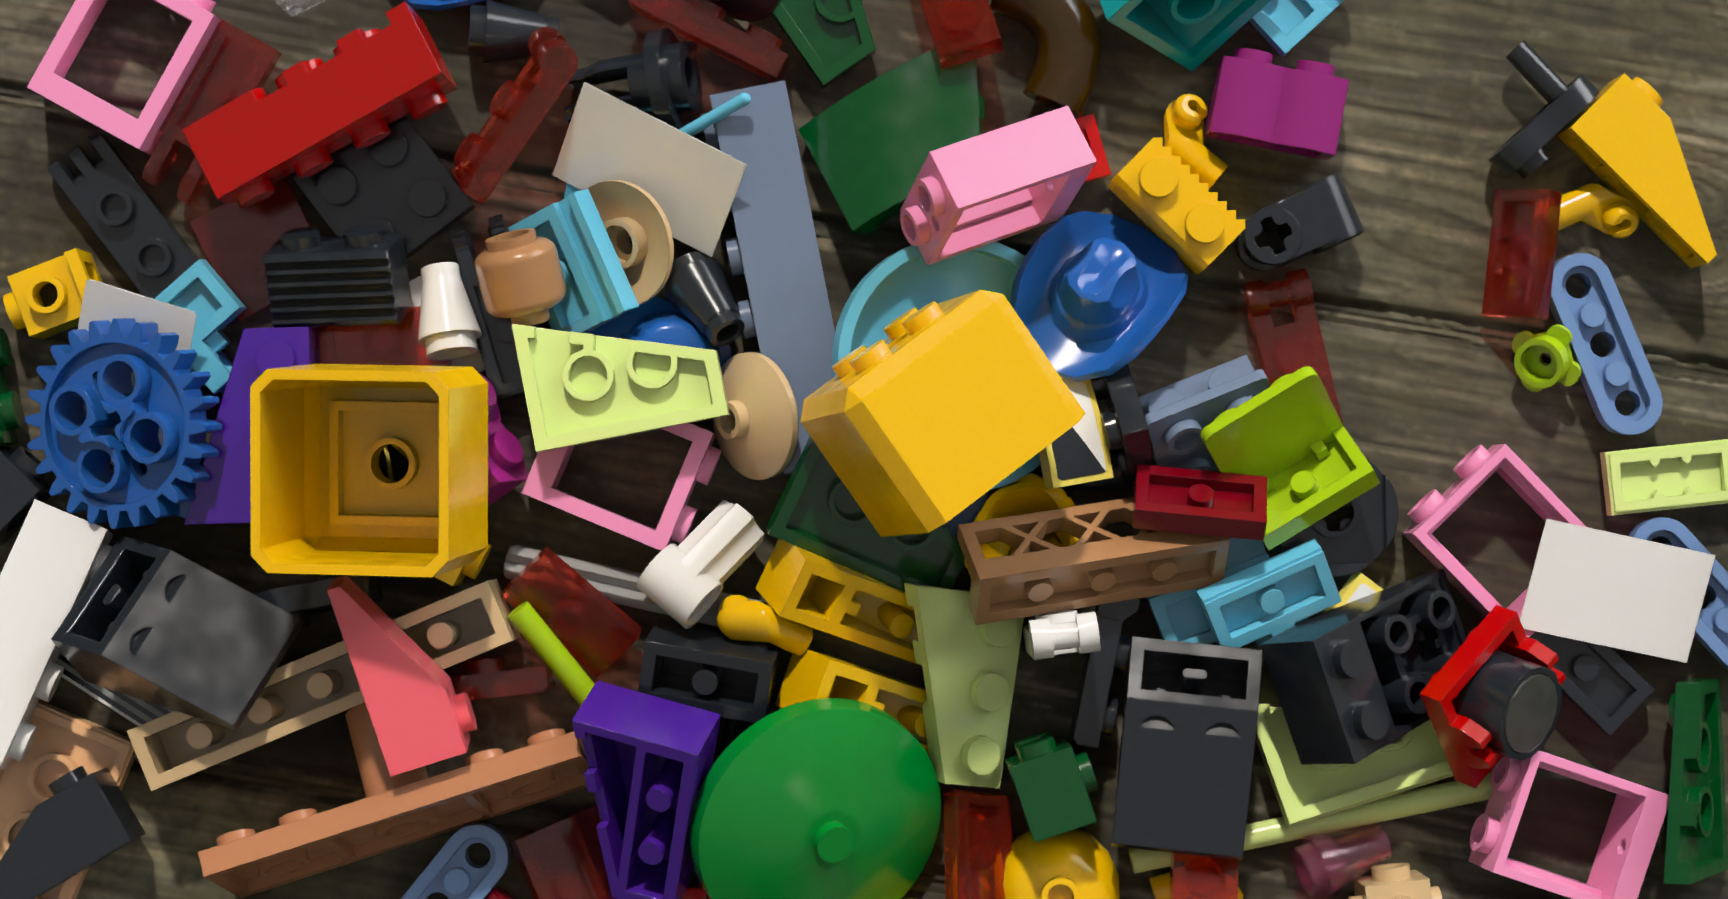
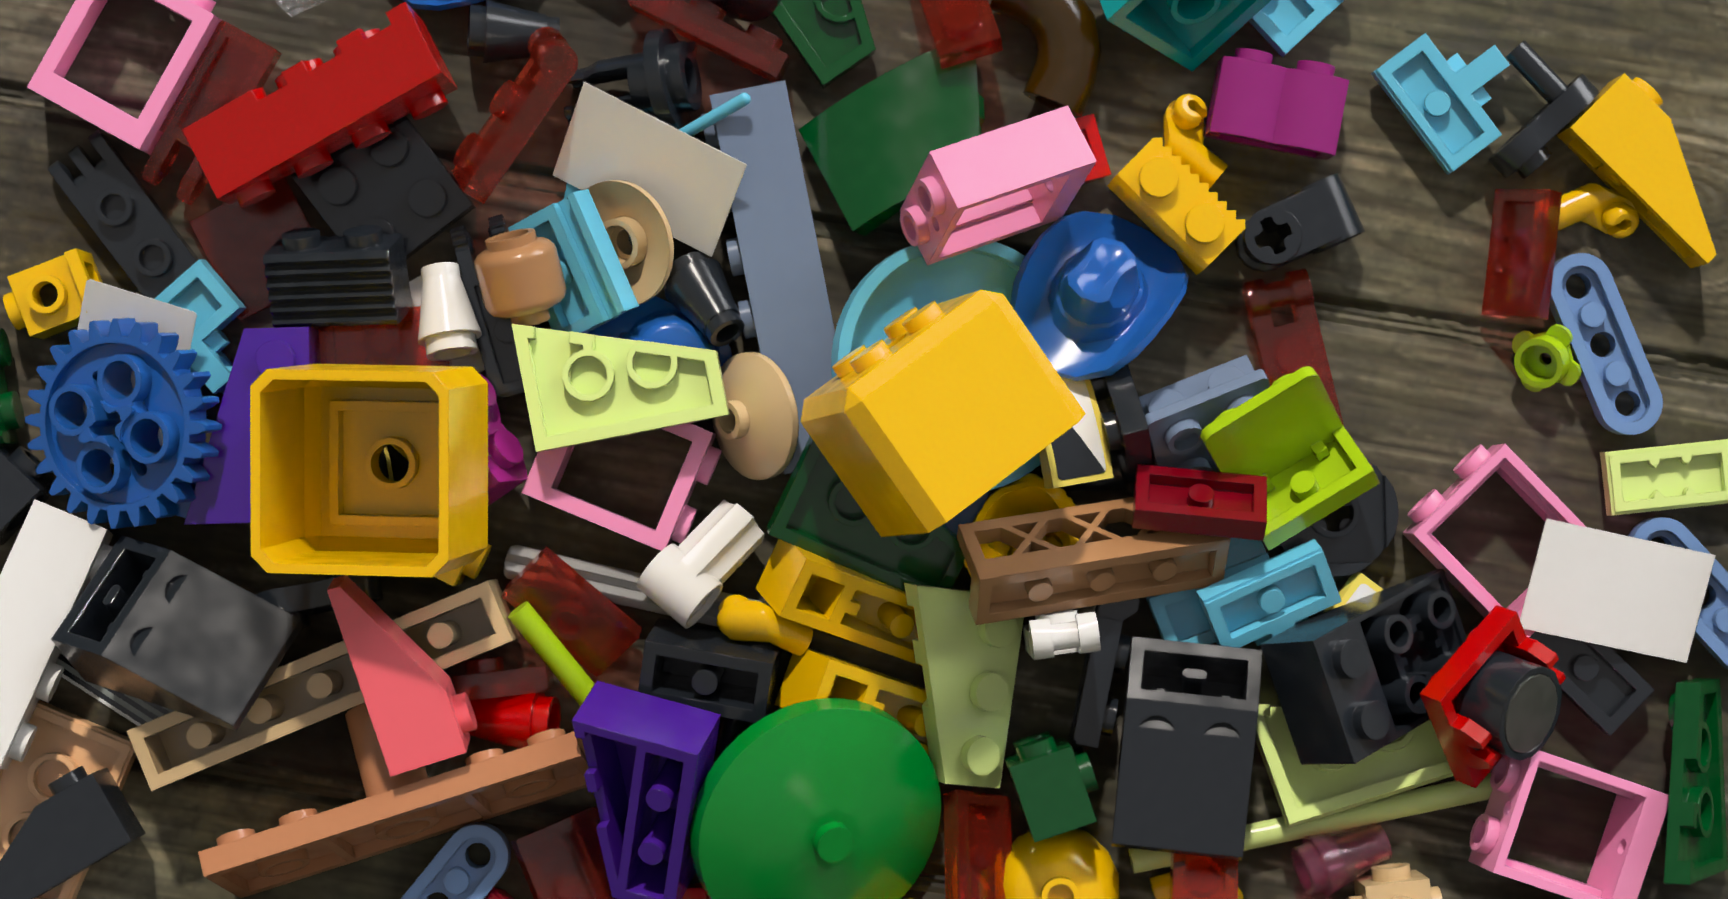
none -> red cone [469,689,561,749]
none -> medium azure hinge [1371,33,1510,175]

